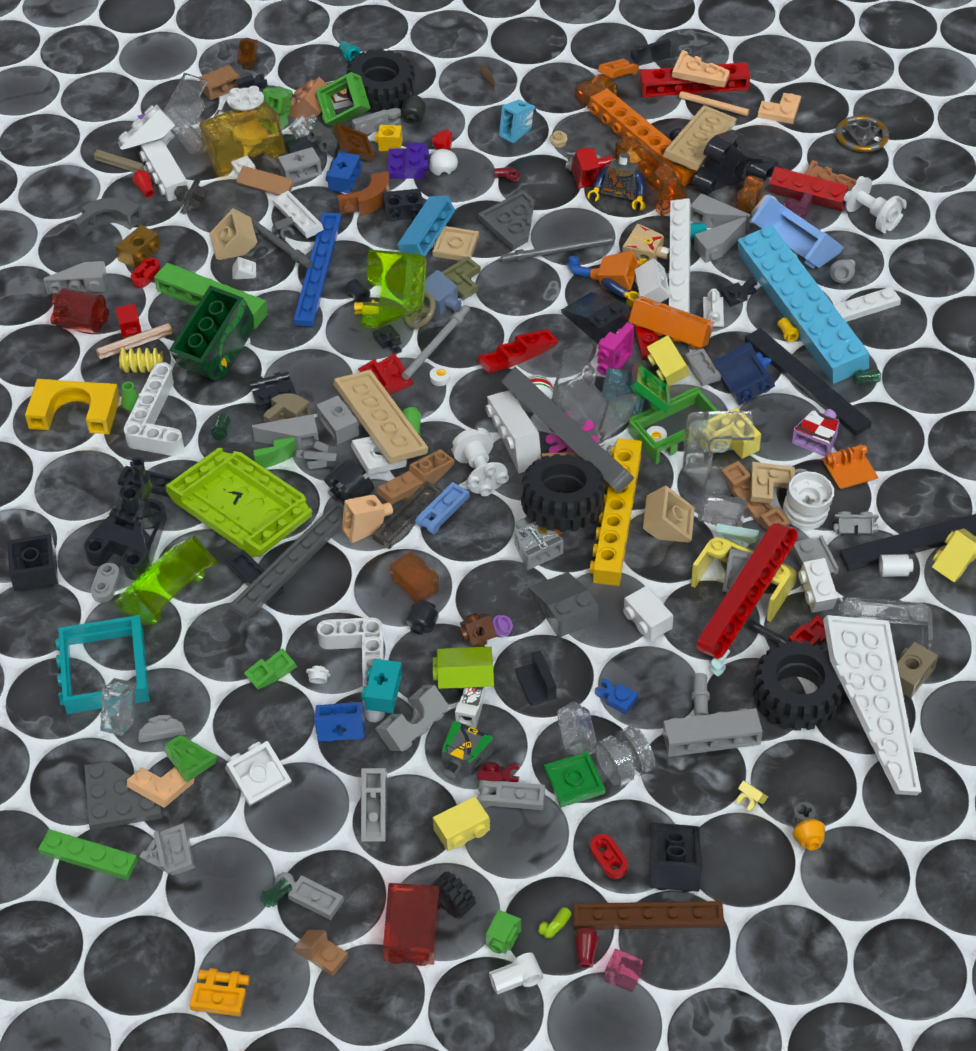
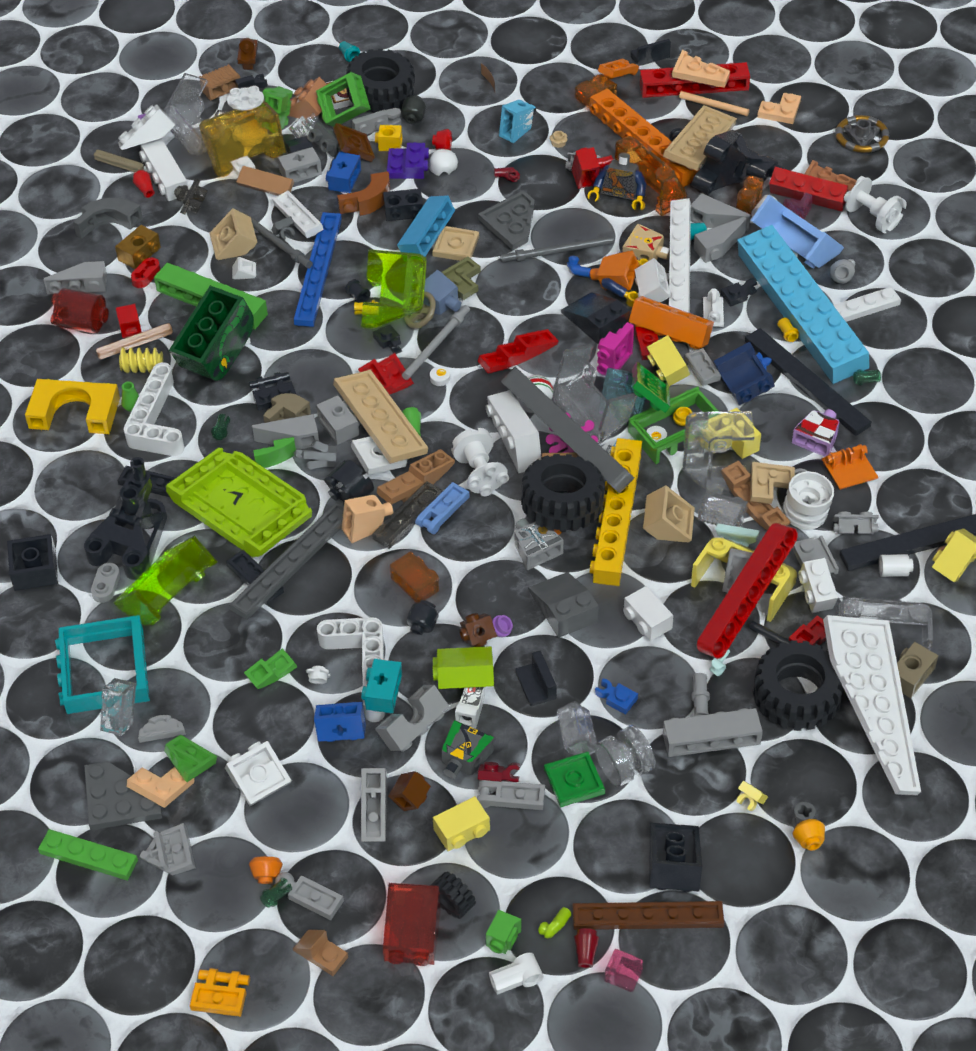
red plate [590,834,628,879] -> none
none -> orange cone [249,856,283,884]
none -> reddish brown brick [388,771,431,811]
none -> yellow plate [673,407,694,426]

